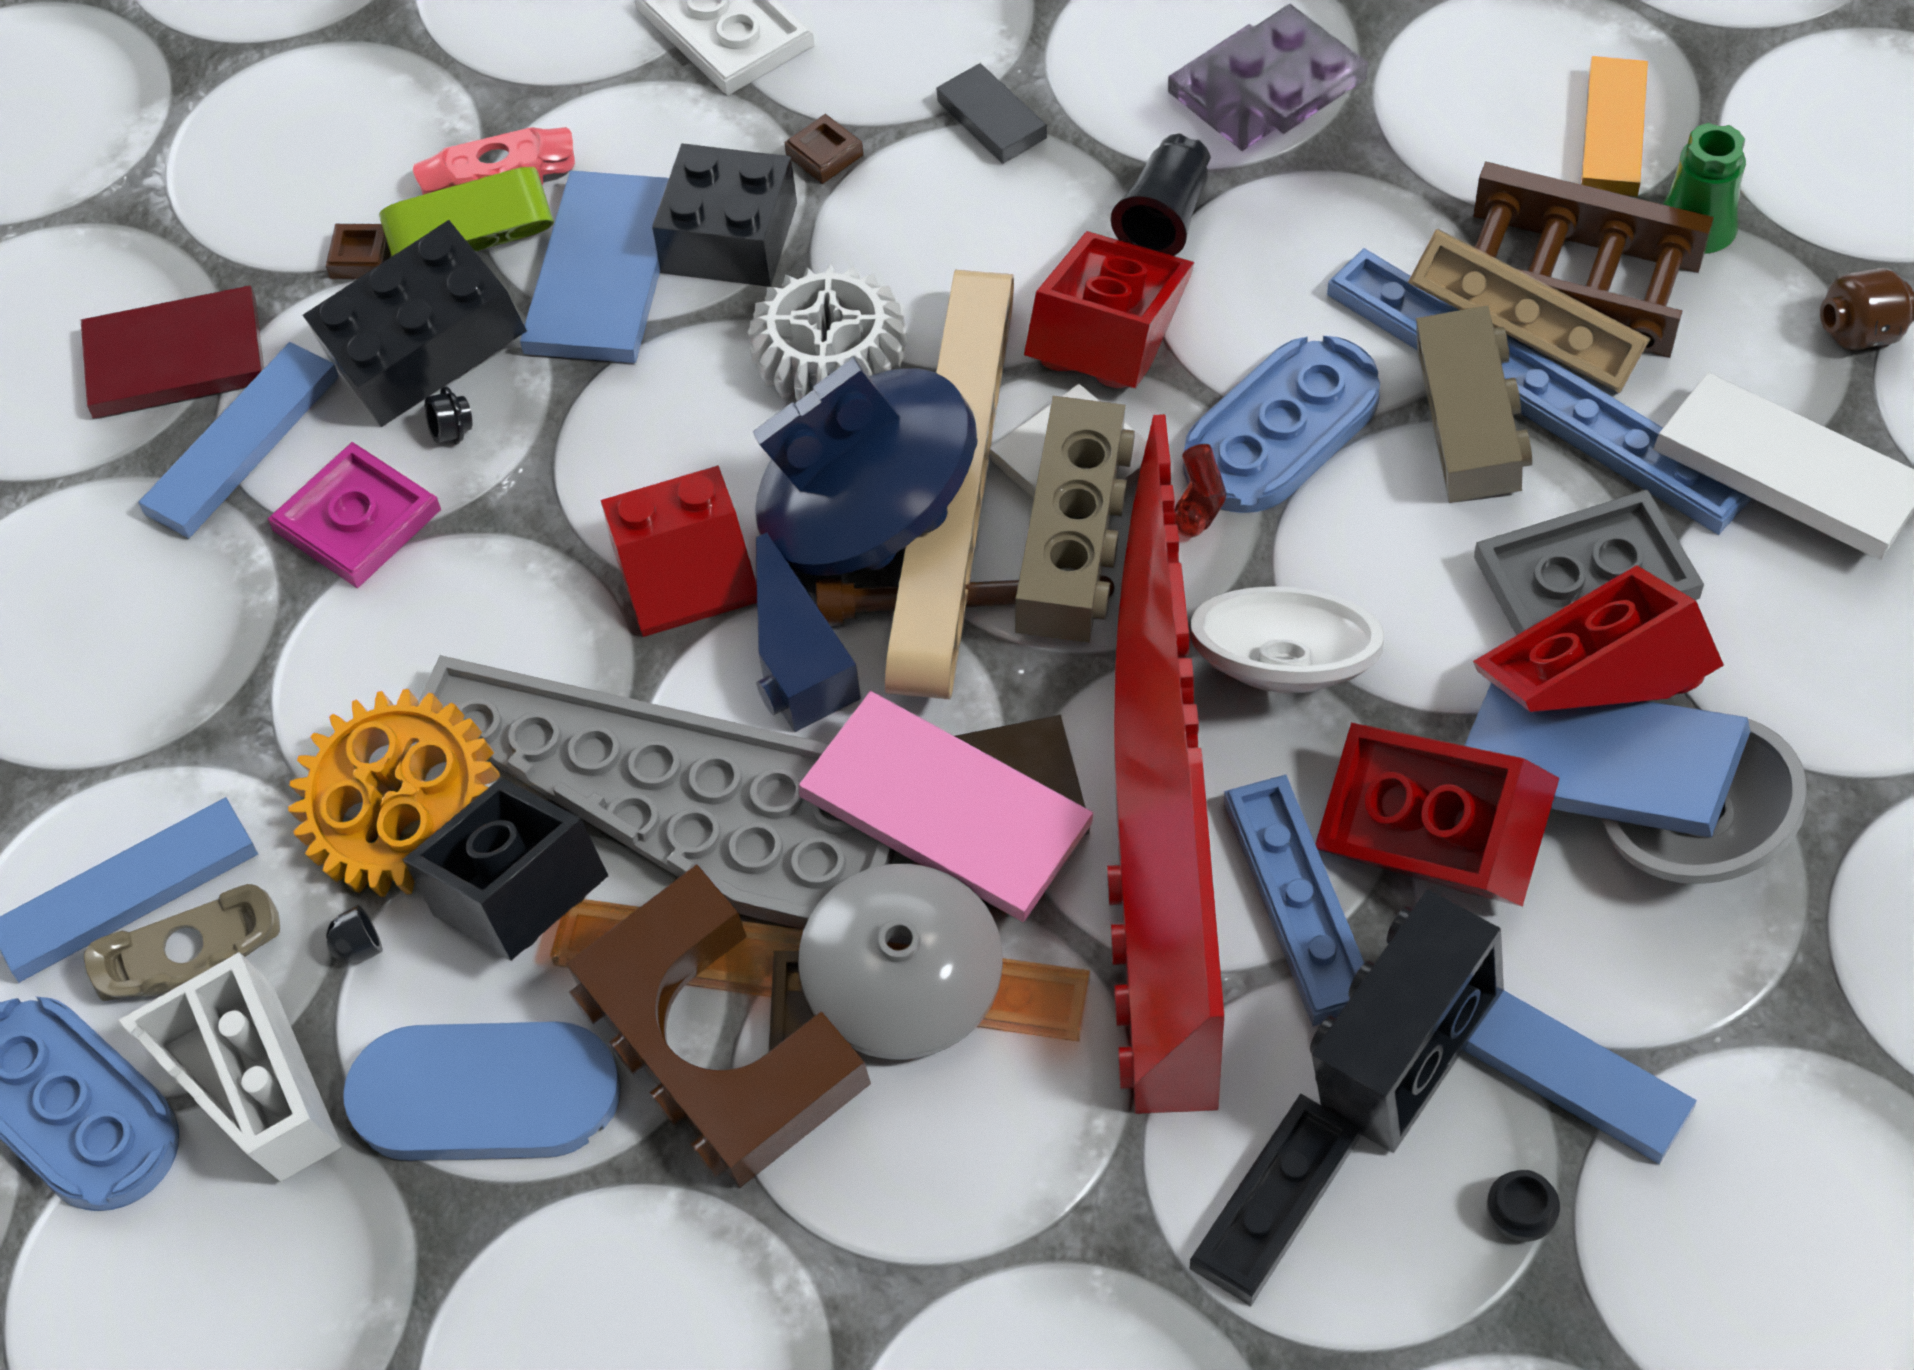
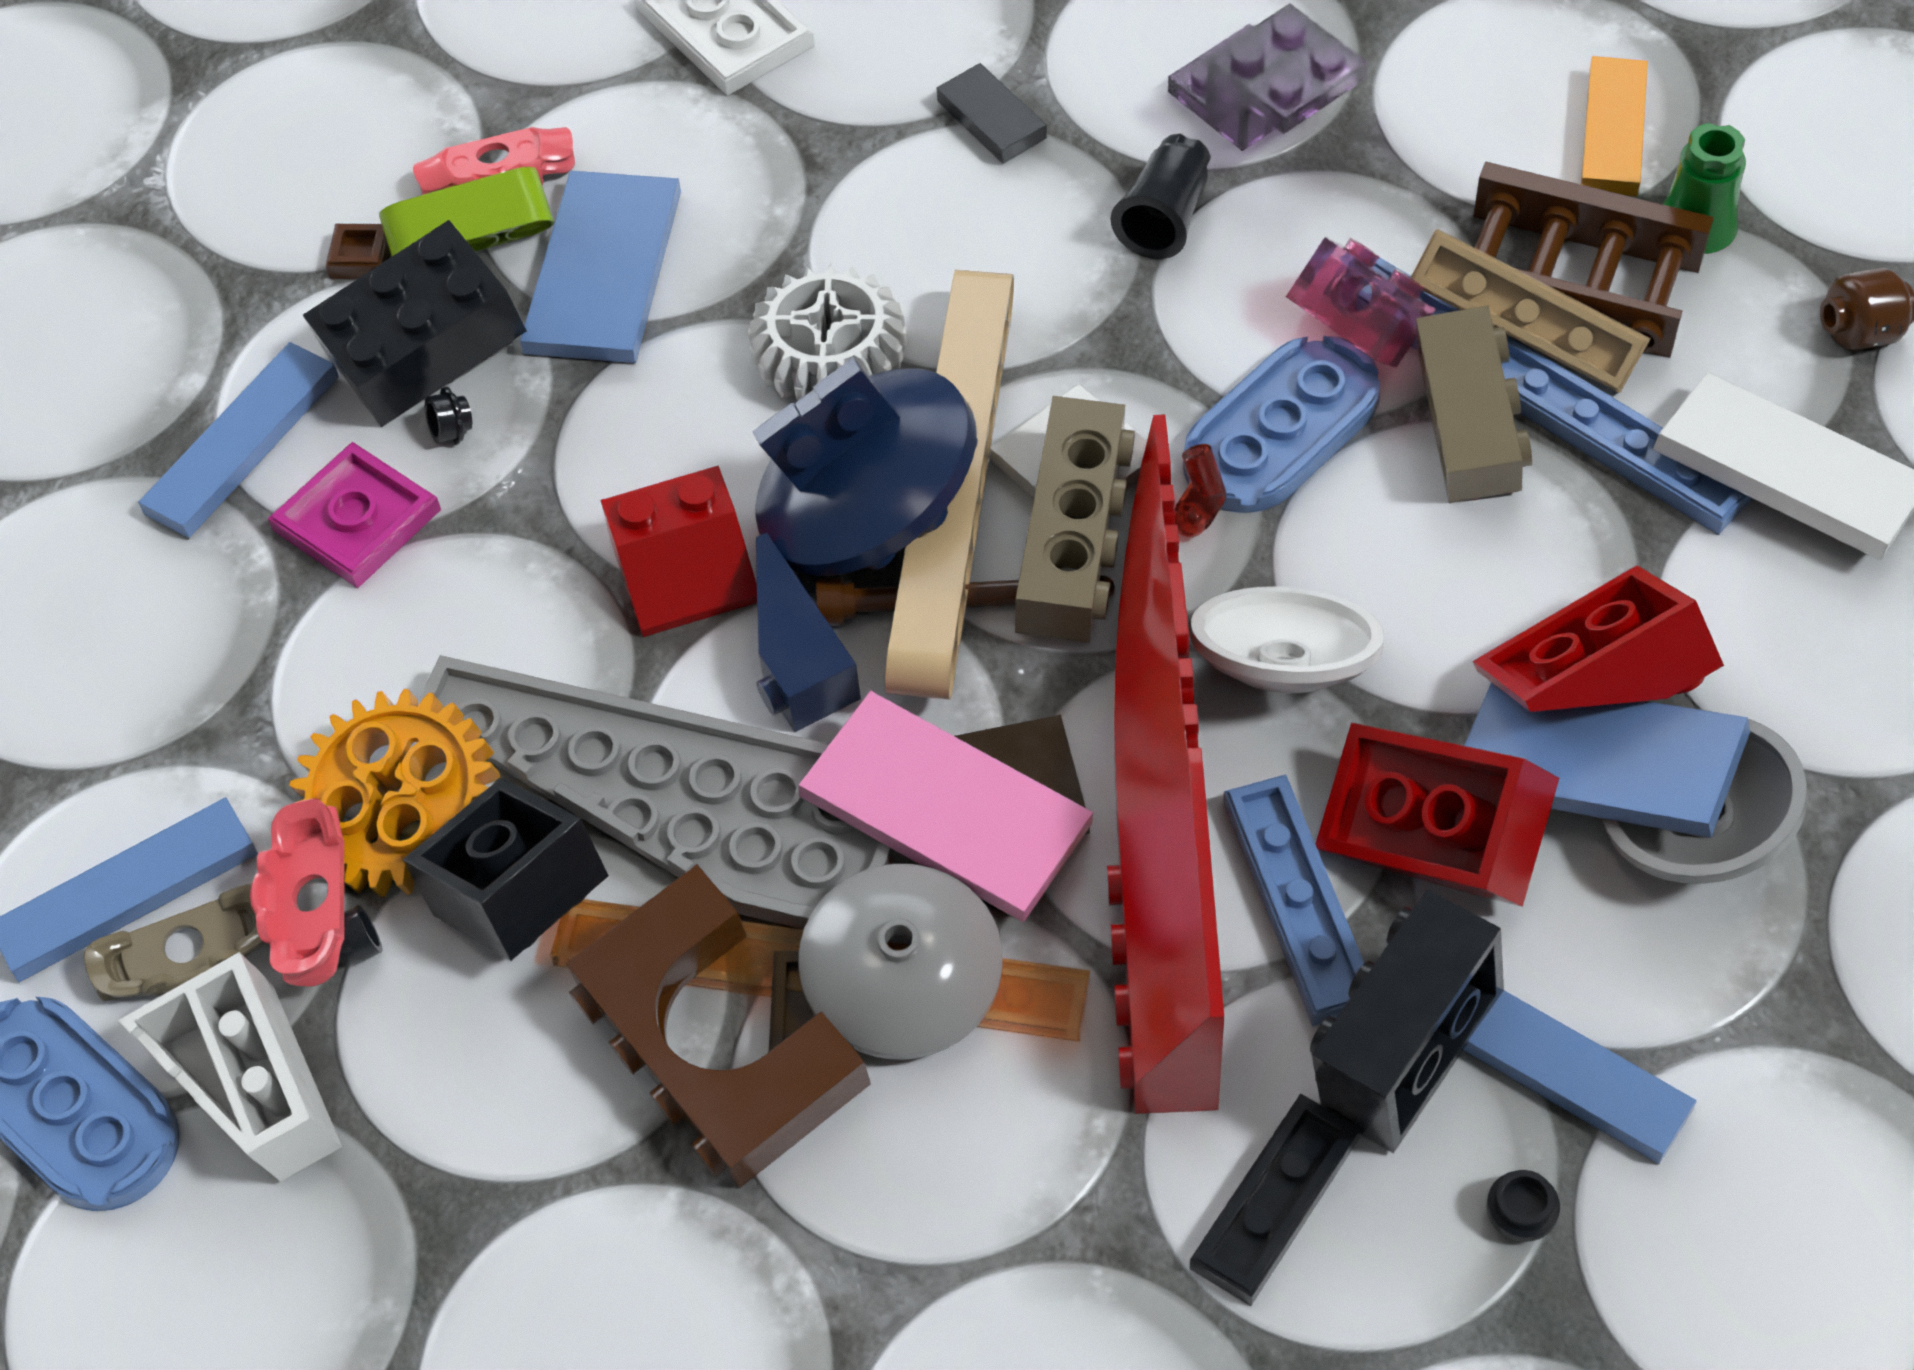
dark red tile [80,285,264,419] -> none
medium blue tile [343,1022,621,1161] -> none
black brick [652,143,797,287] -> none
reddish brown tile [784,113,864,184] -> none
red slope [1024,231,1195,389] -> none
dark grey plate [1474,489,1704,635] -> none
none -> coral piece [250,798,344,987]
none -> clear pink brick [1286,237,1436,368]

